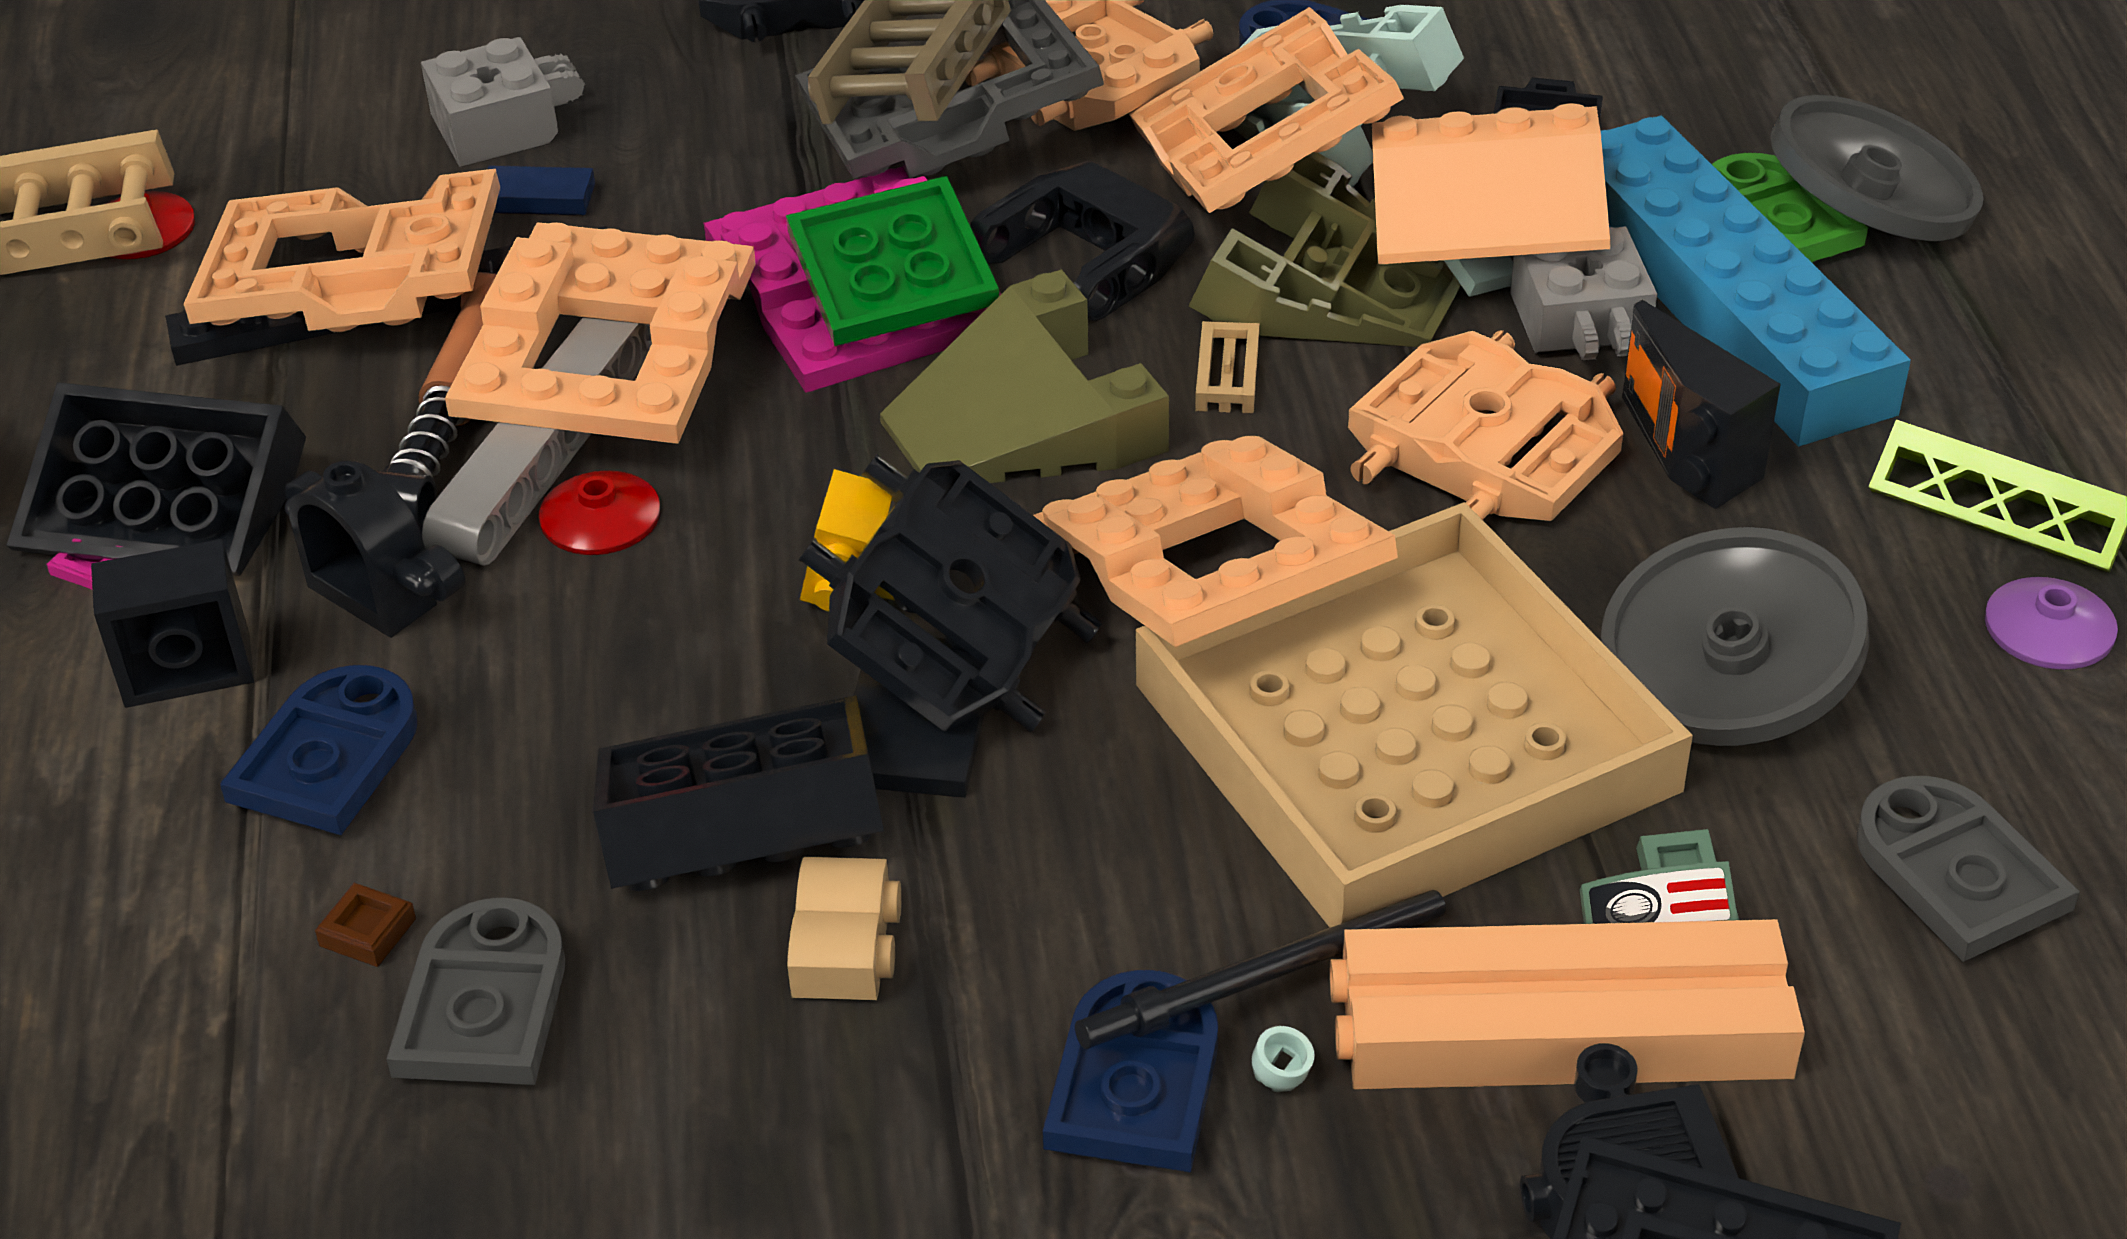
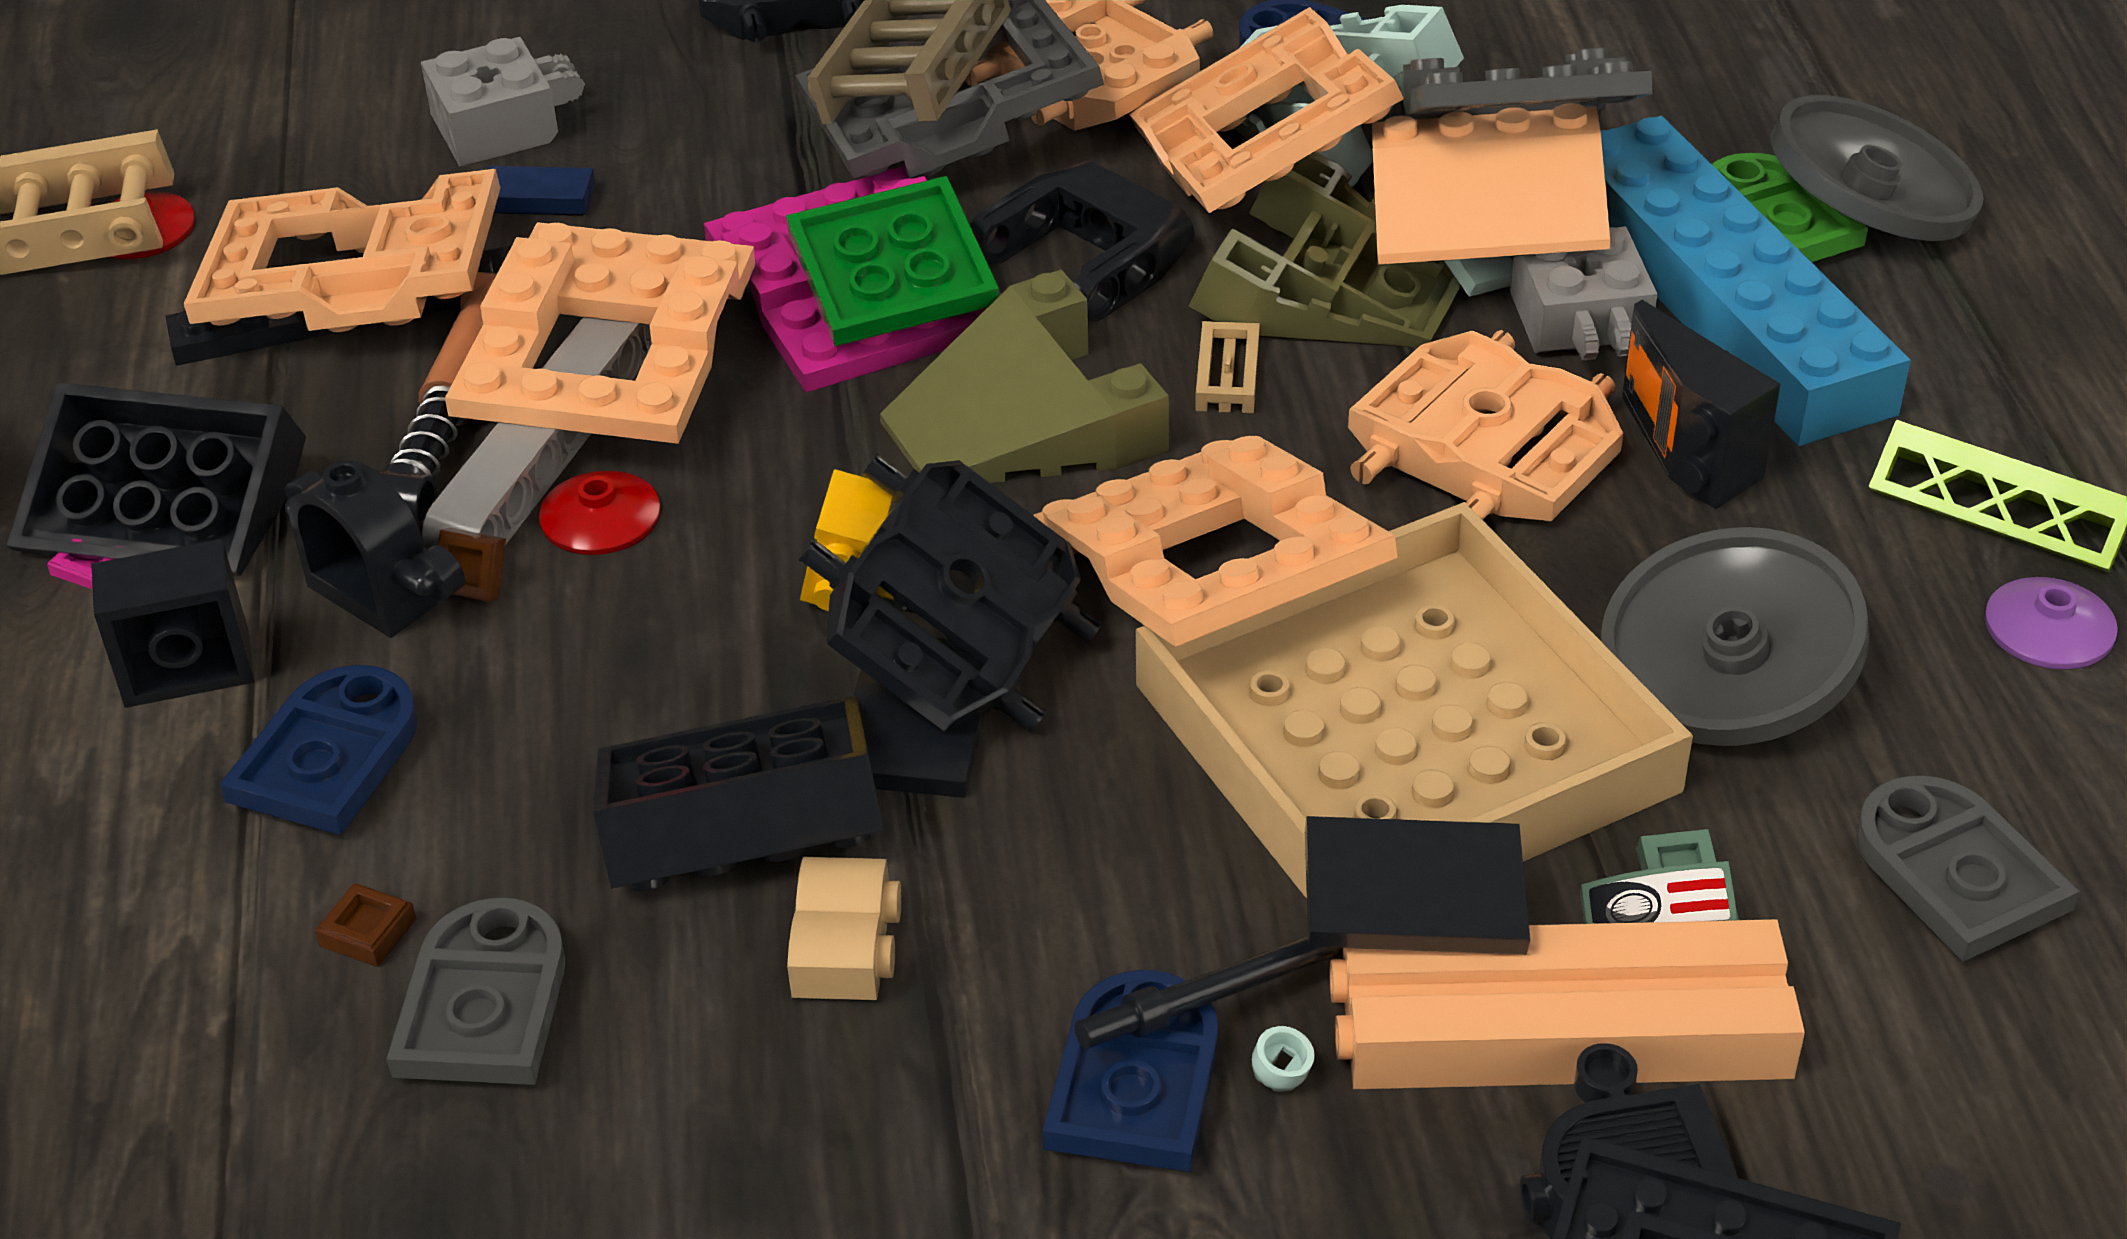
none -> reddish brown tile [438,528,506,602]
none -> black tile [1304,816,1530,955]
none -> dark grey piece [1384,48,1652,121]

